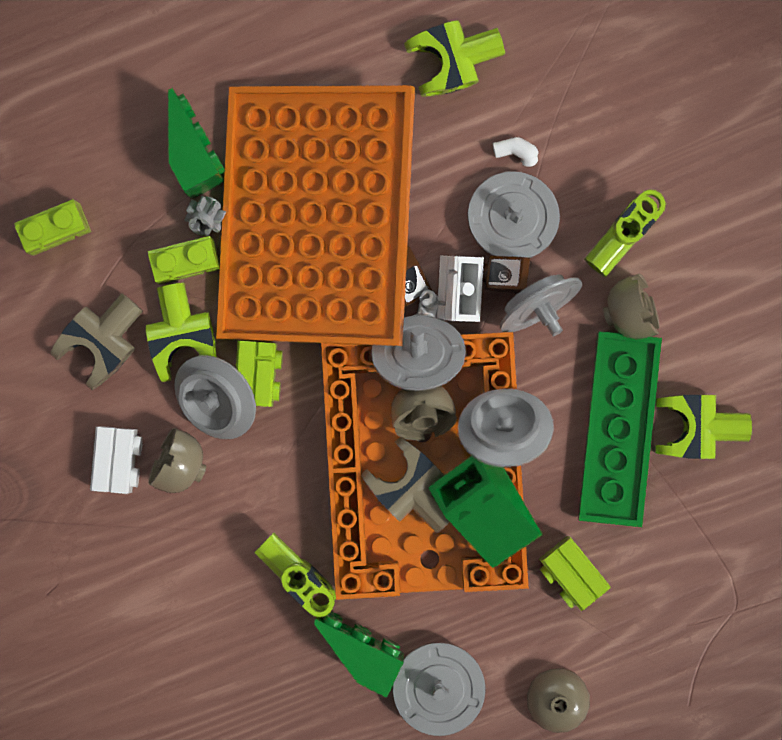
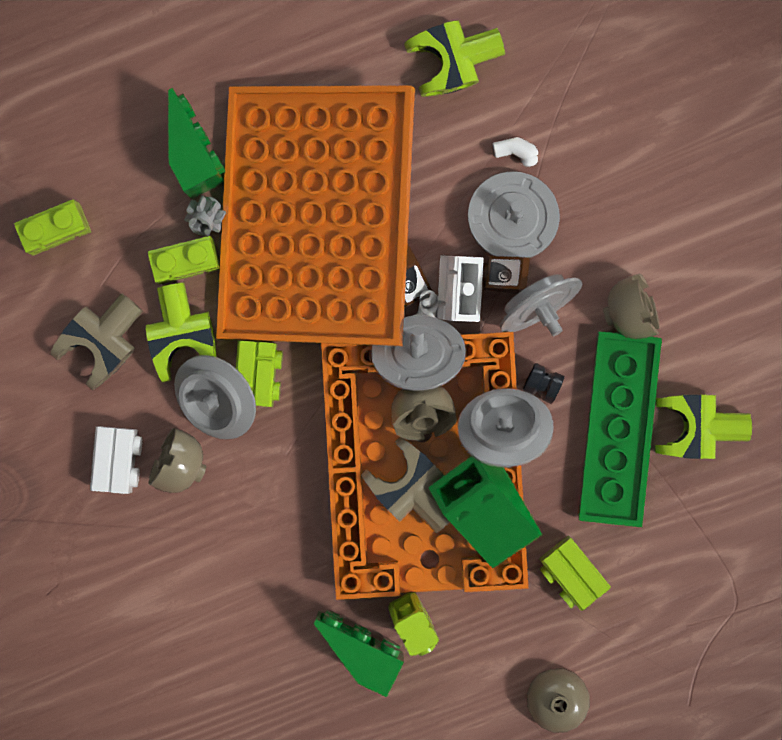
lime connector [254,533,336,617] -> none
light grey piece [393,643,486,736] -> none
lime connector [584,190,666,277] -> none
none -> lime brick [388,592,439,656]
none -> black wheel [523,363,565,404]

